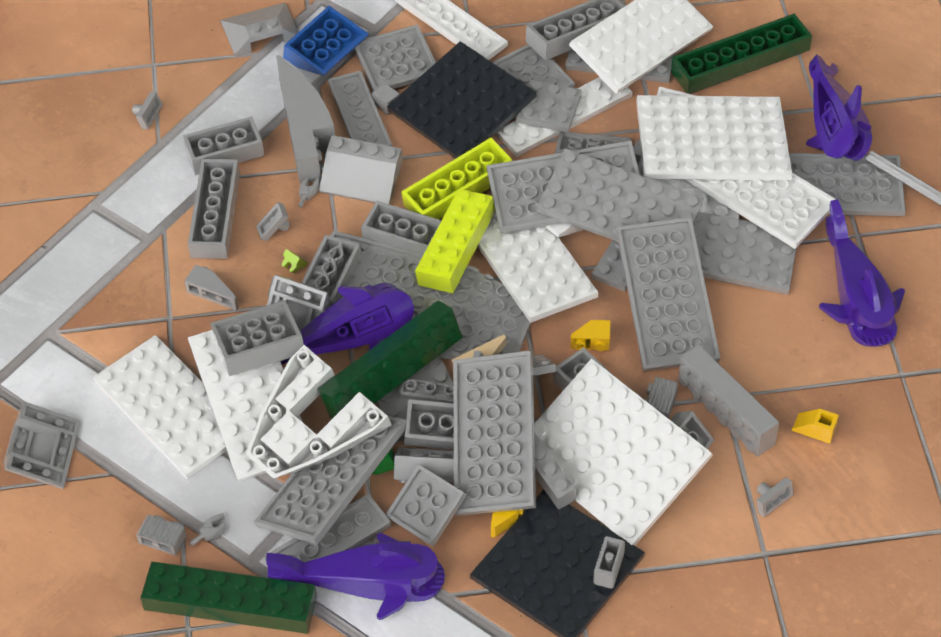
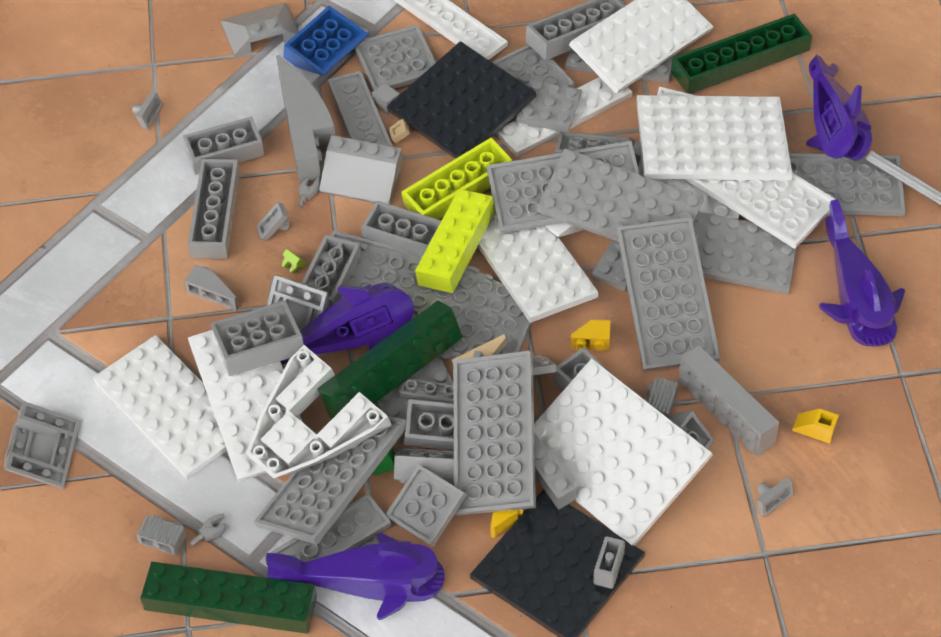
none -> tan plate [389,119,410,143]

